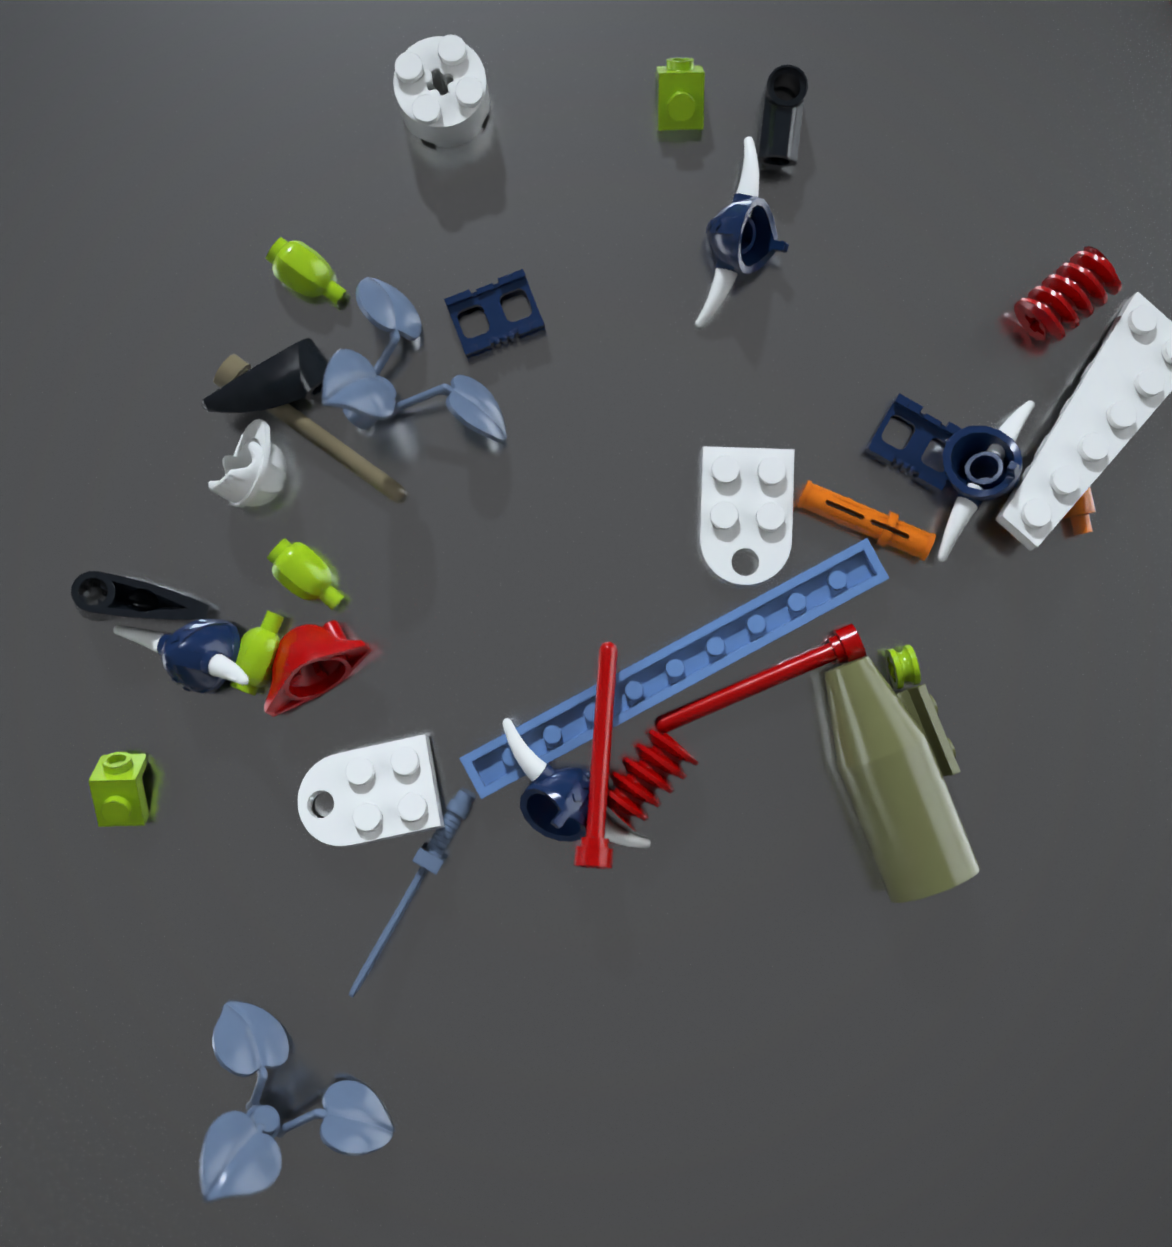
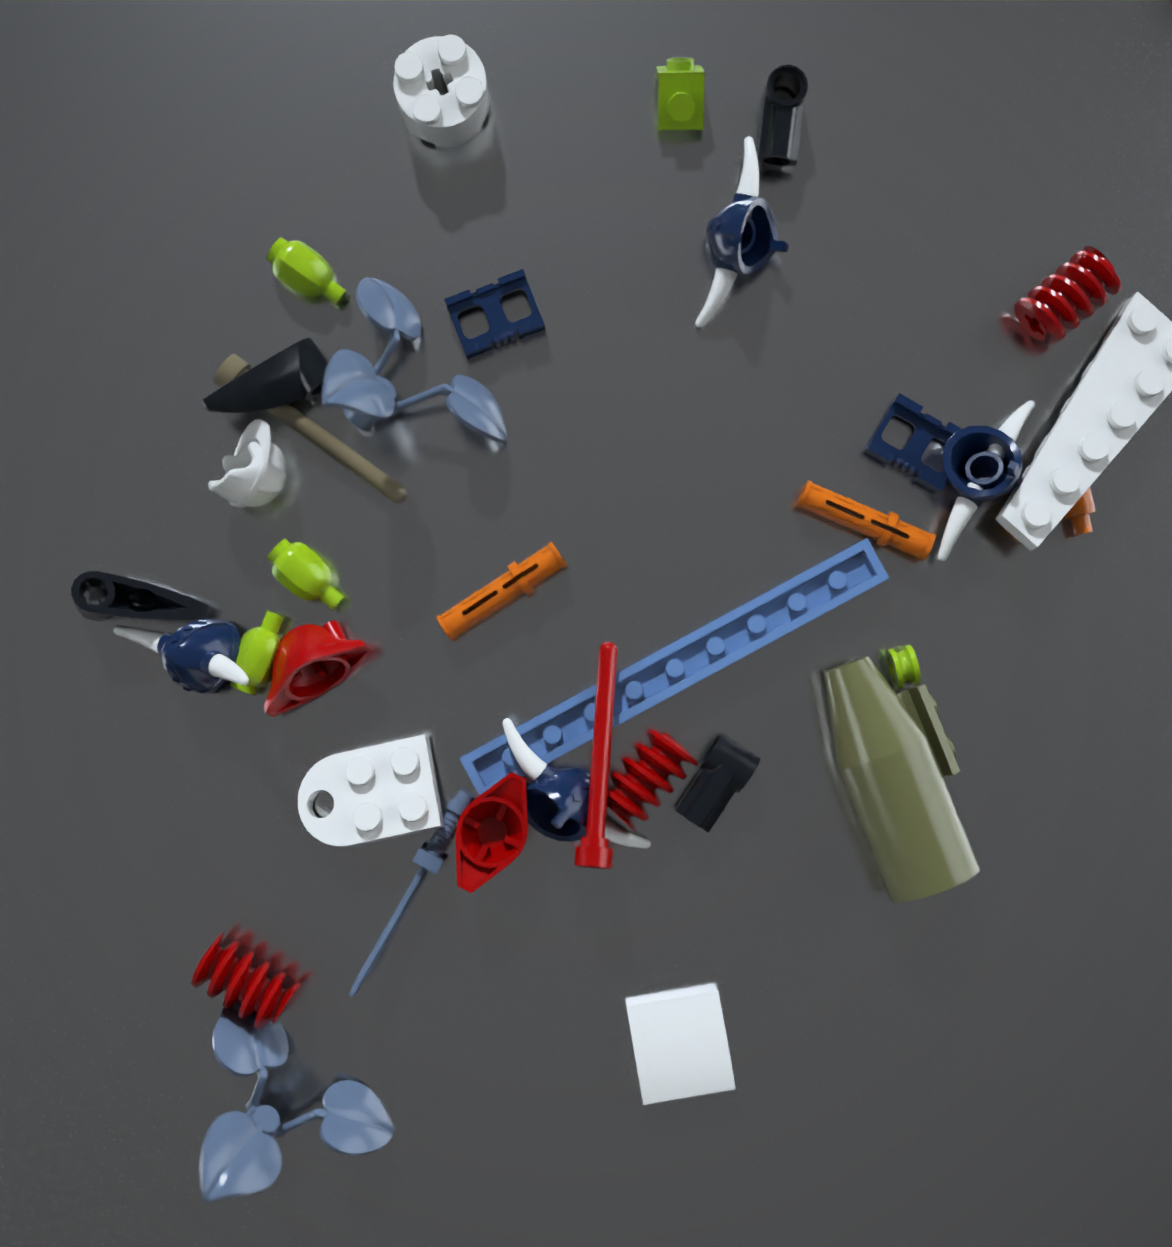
lime bracket [89,751,149,827] -> none
red piece [655,623,867,733] -> none
white plate [699,446,795,586] -> none
none -> red piece [191,932,301,1030]
none -> orange pin [436,541,568,641]
none -> red hat [455,772,528,893]
none -> white slope [626,990,736,1106]
none -> black piece [675,733,761,833]

